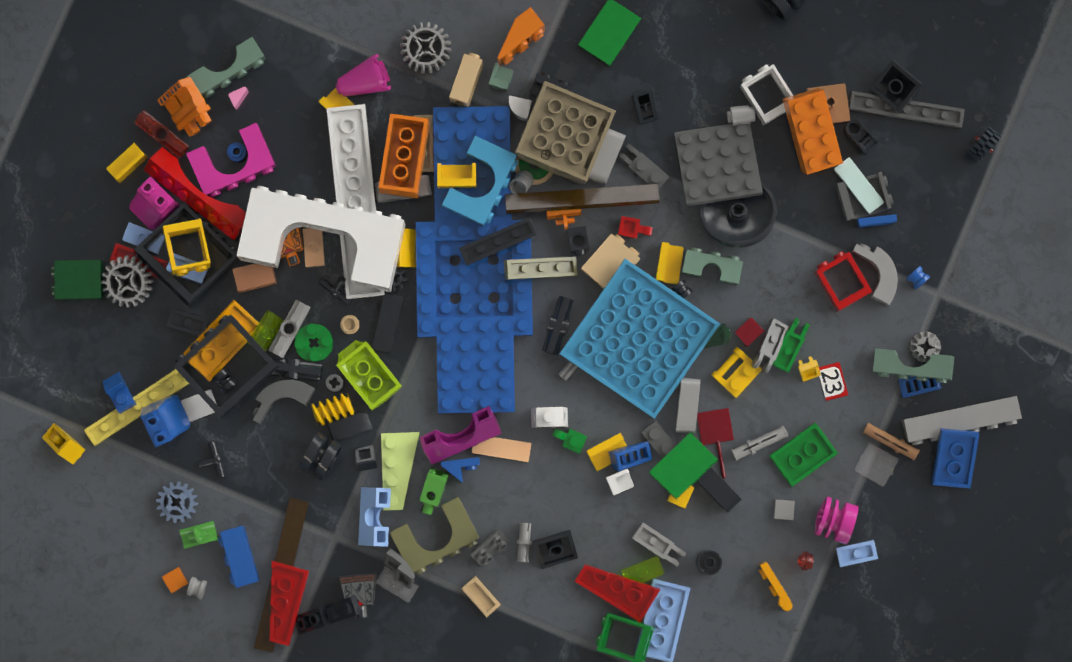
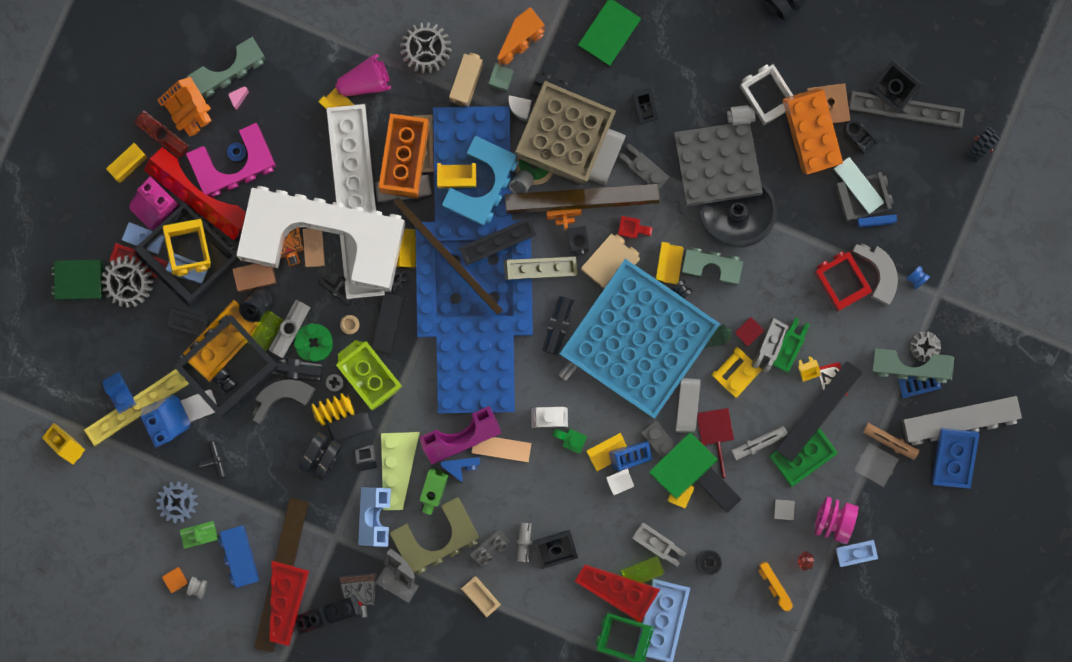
none -> black wheel [239,287,273,323]
none -> dark brown tile [393,197,503,315]
none -> black tile [776,361,863,463]

